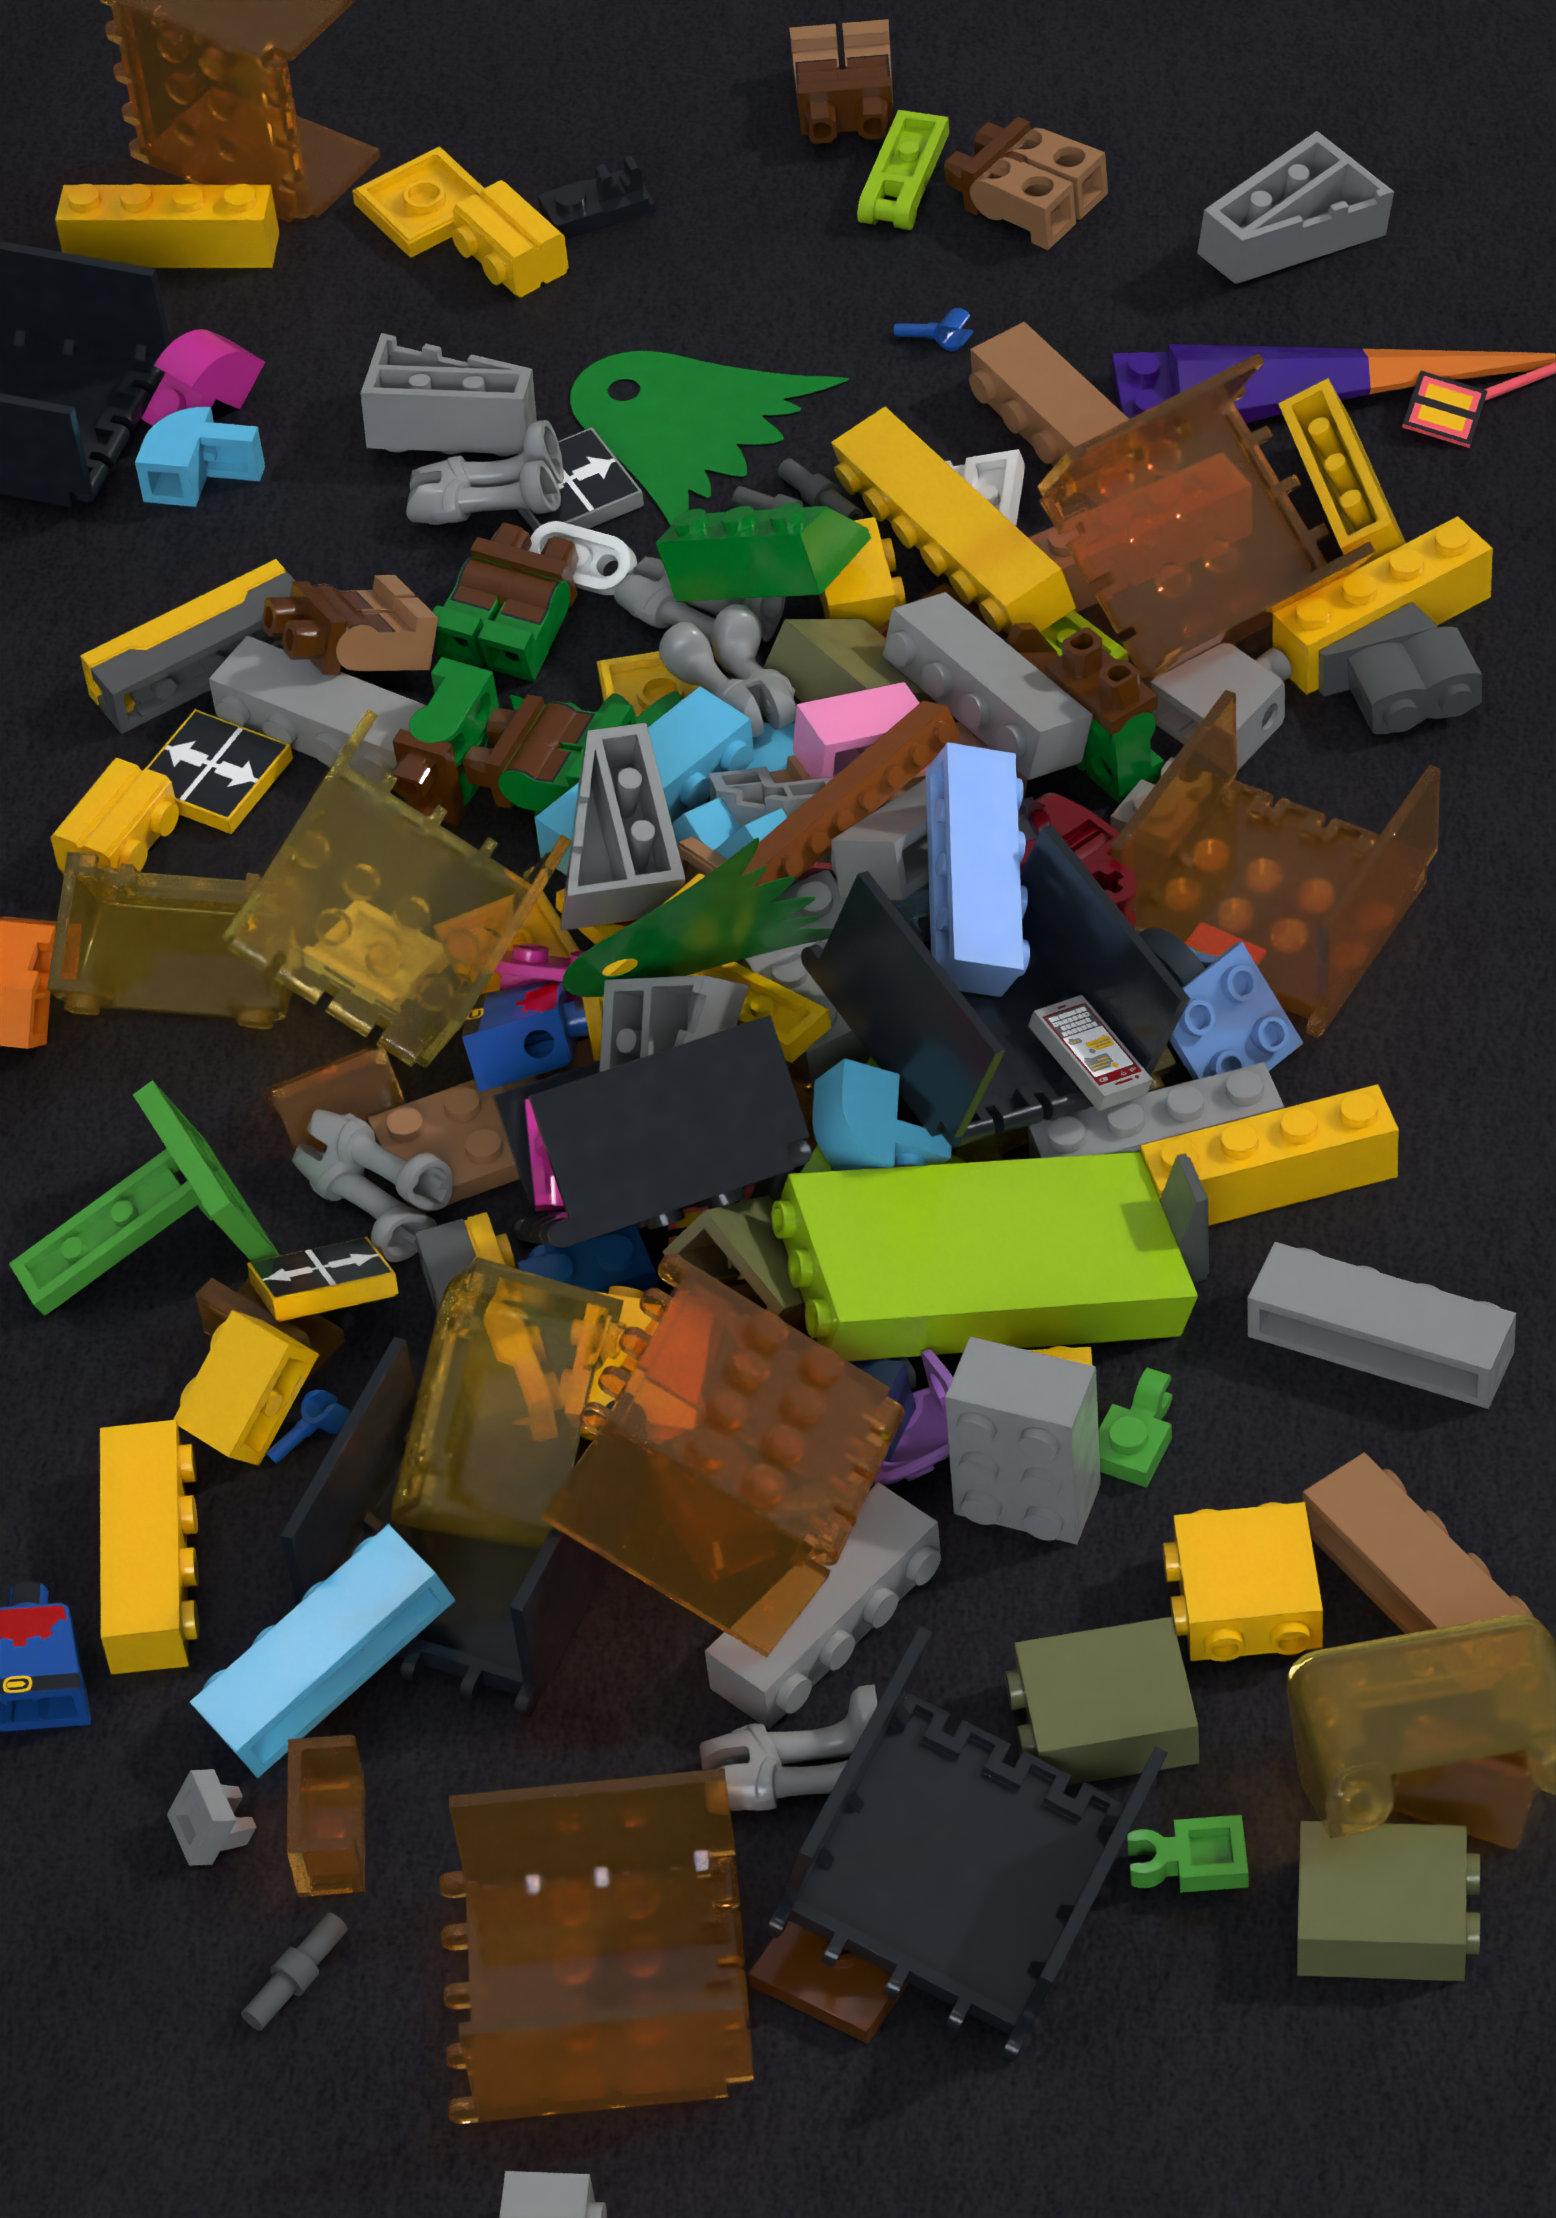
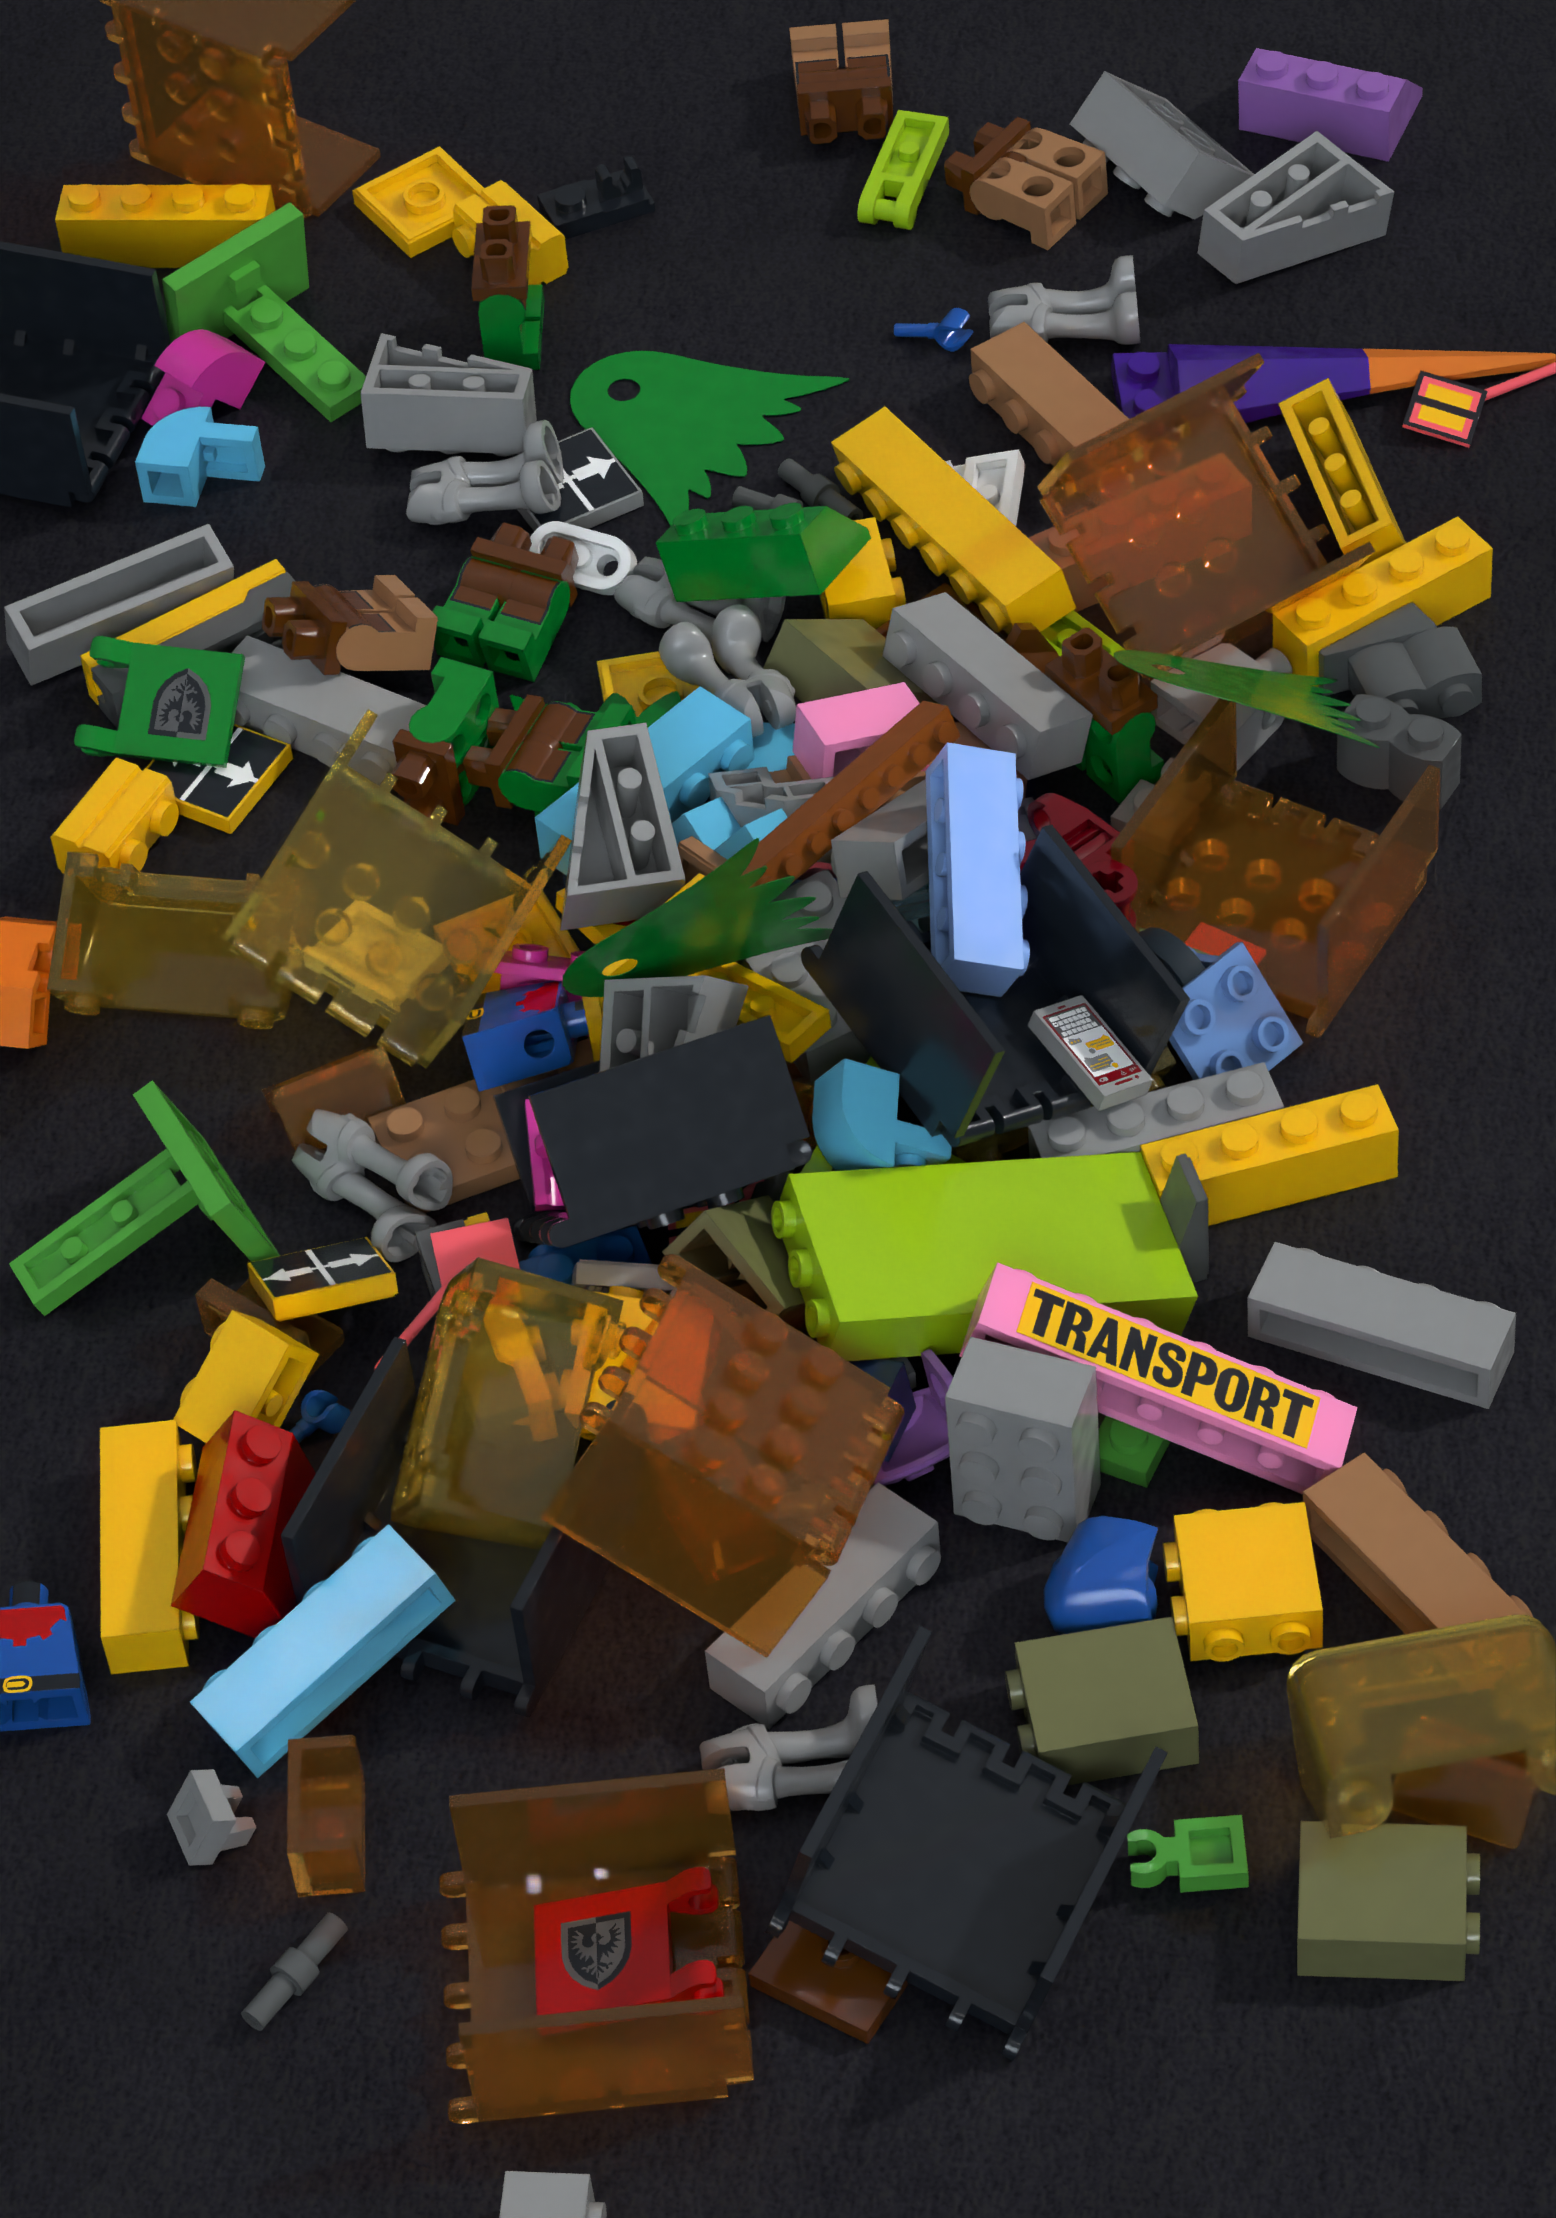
none -> light grey brick [4,524,234,686]
none -> green flag [74,636,245,768]
none -> bright green piece [162,202,366,422]
none -> red slope [171,1410,316,1638]
none -> coral piece [375,1218,523,1369]
none -> hips [471,205,545,370]
none -> red flag [534,1866,724,2029]
none -> light grey tile [571,1259,699,1299]
none -> brick [959,1262,1358,1494]
none -> light grey piece [988,255,1141,345]
none -> blue piece [1043,1516,1158,1635]
none -> light grey slope [1070,71,1254,219]
none -> green piece [1113,650,1380,748]
none -> medium lavender slope [1238,48,1423,162]
none -> dark grey brick [1337,694,1462,810]

